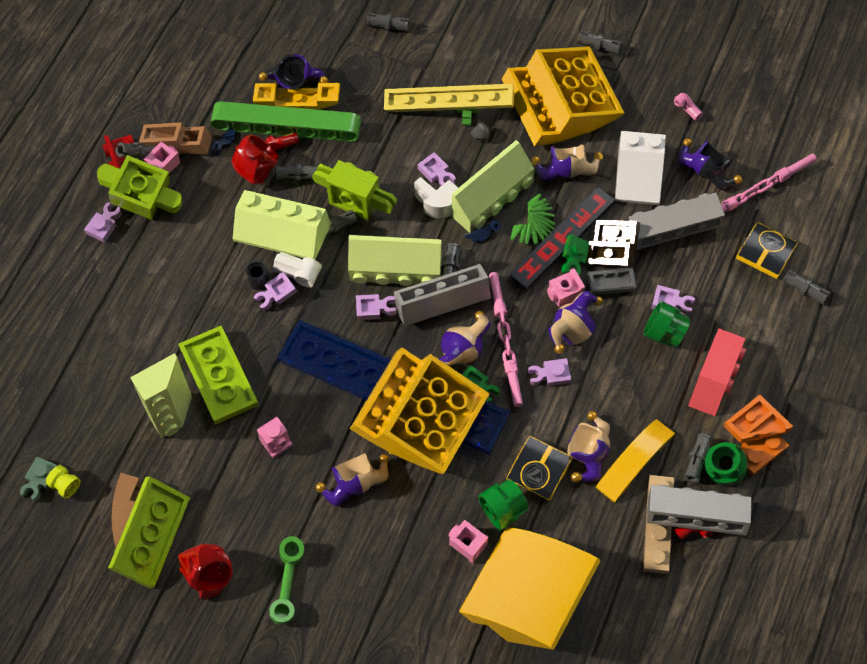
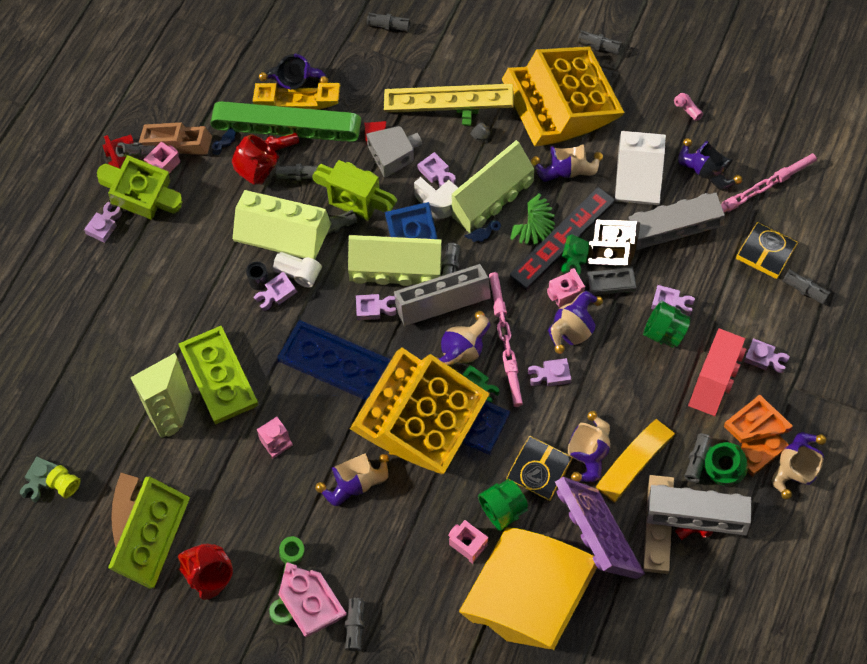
none -> bright pink tile [278,562,347,637]
none -> dark grey pin [345,598,365,652]
none -> red tile [365,121,386,145]
none -> light grey torso [367,126,422,178]
none -> blue plate [385,202,437,239]
none -> medium lavender plate [555,477,645,579]
none -> lavender plate [744,338,790,373]
none -> tan piece [771,433,826,499]

